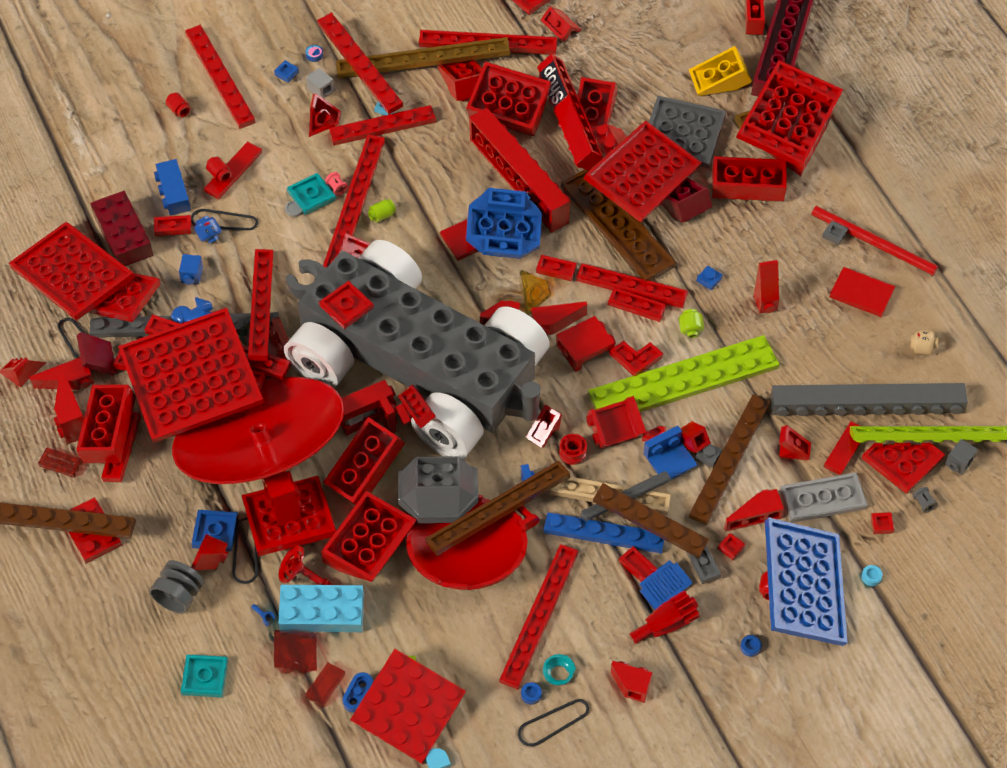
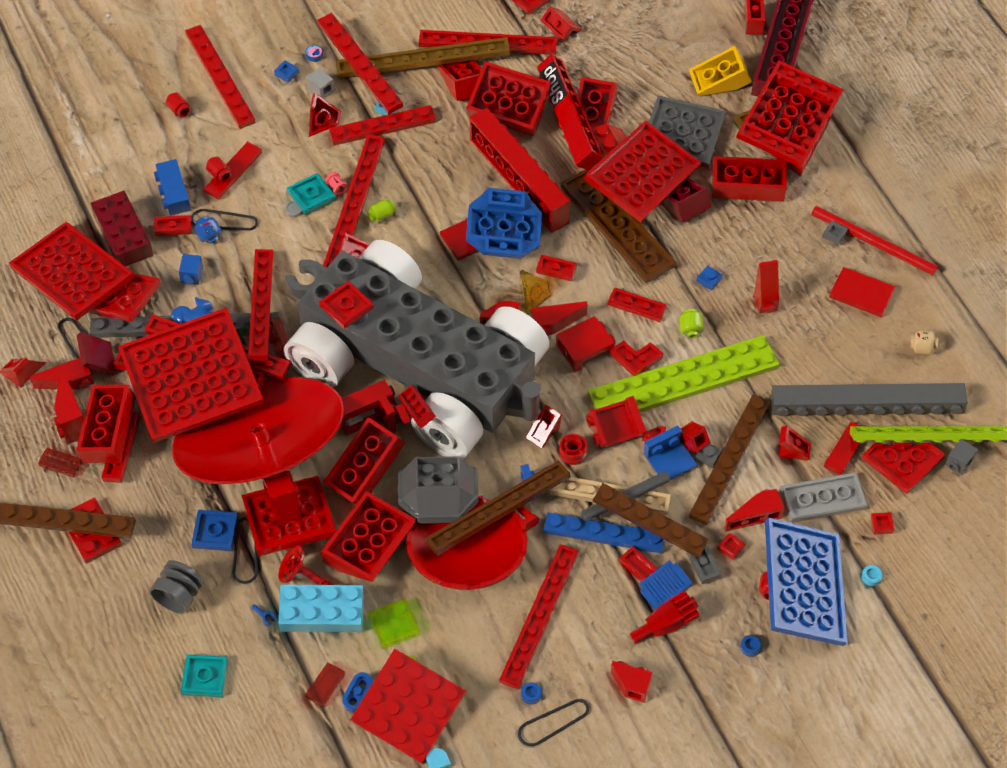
red slope [191,534,228,570] -> none
clear red slope [274,630,317,674] -> none
teal piece [543,654,576,686] -> none
red tile [576,263,688,309] -> none
dark grey bush [912,487,938,513] -> none
none -> clear neon green plate [368,598,421,649]

